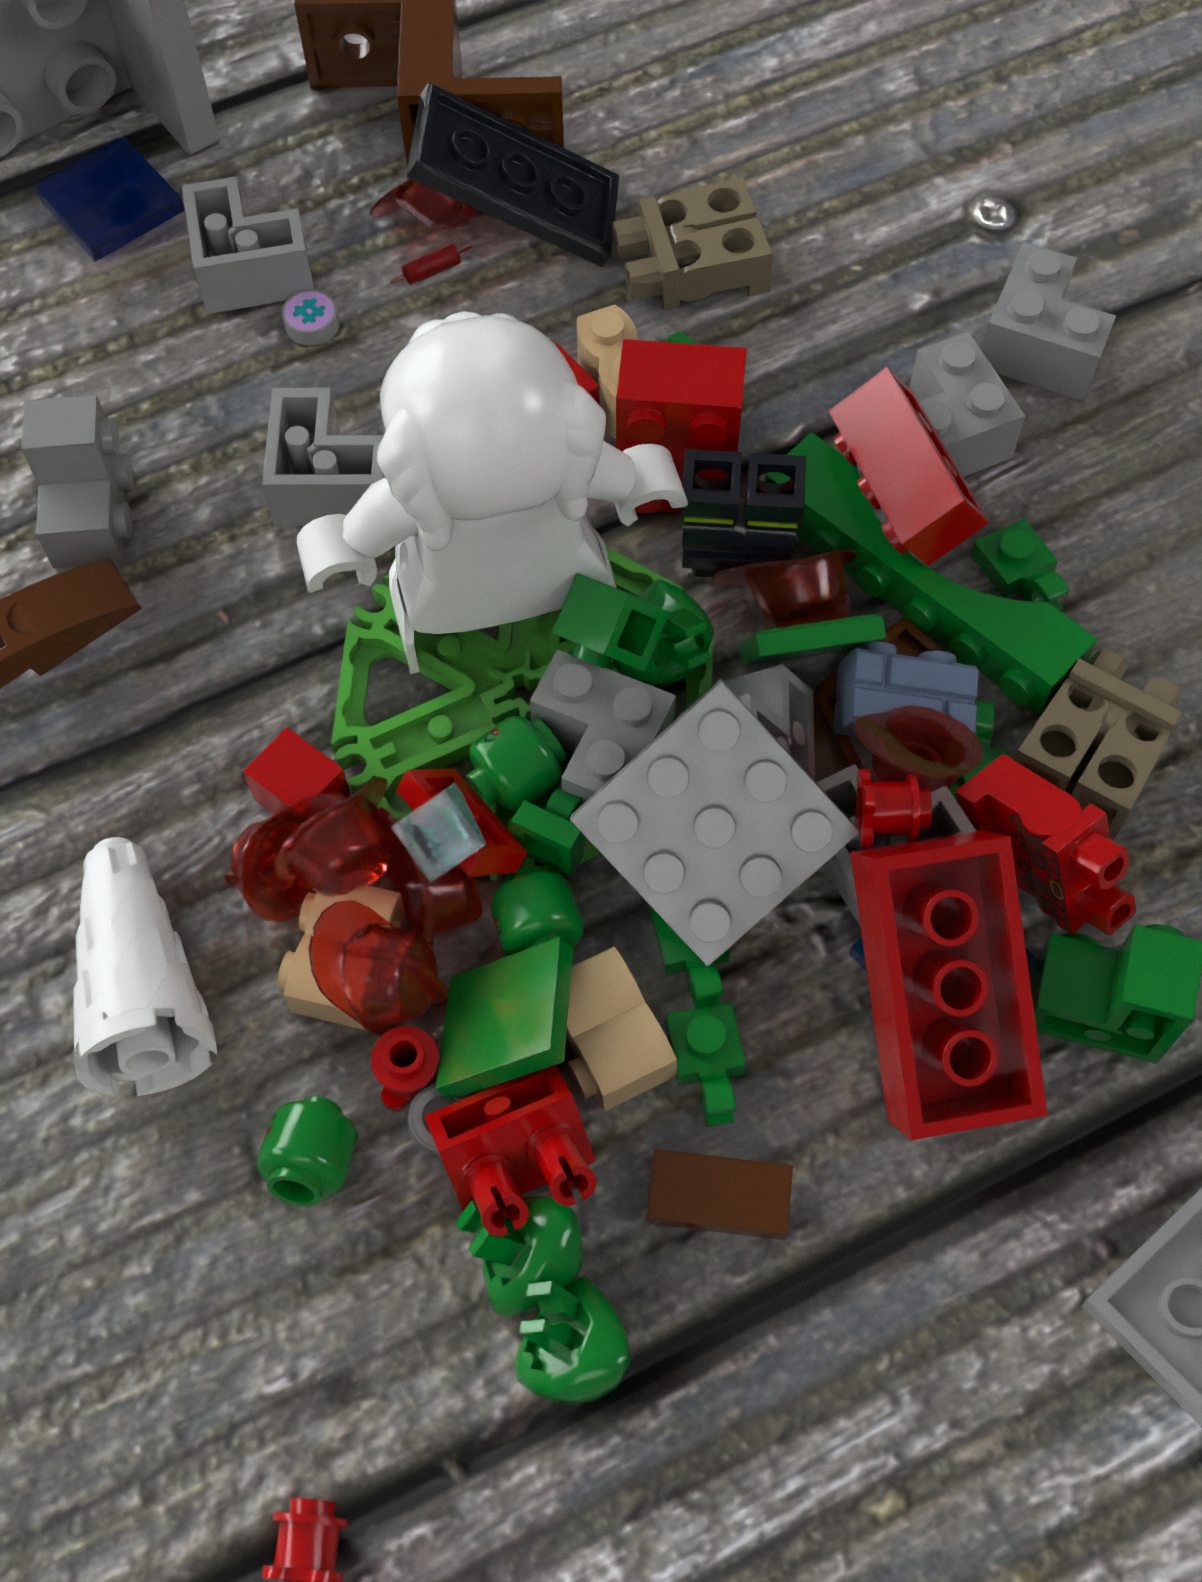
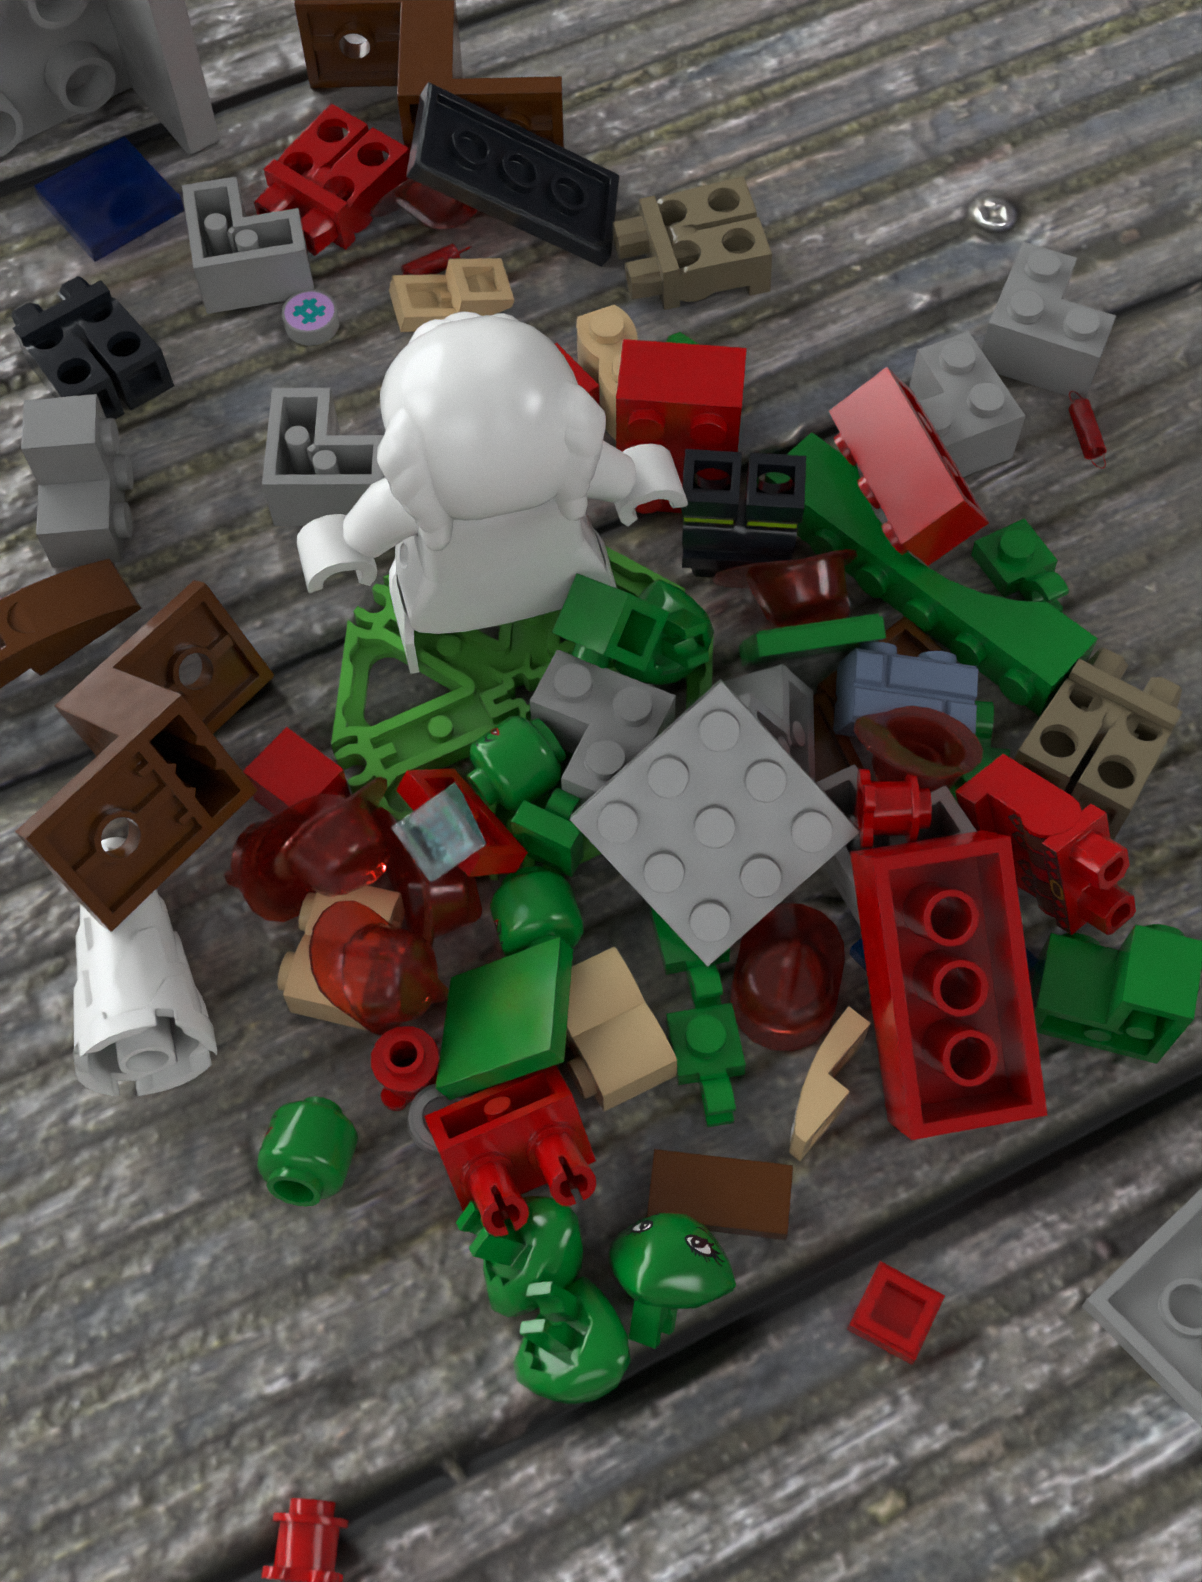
none -> black hips [11,276,174,419]
none -> reddish brown bracket [15,580,275,932]
none -> red hips [254,103,416,256]
none -> tan slope [389,258,514,332]
none -> green piece [608,1213,736,1349]
none -> clear red piece [731,903,845,1051]
none -> tan slope [789,1006,871,1161]
none -> red tile [847,1261,945,1365]
none -> red piece [1068,391,1107,469]

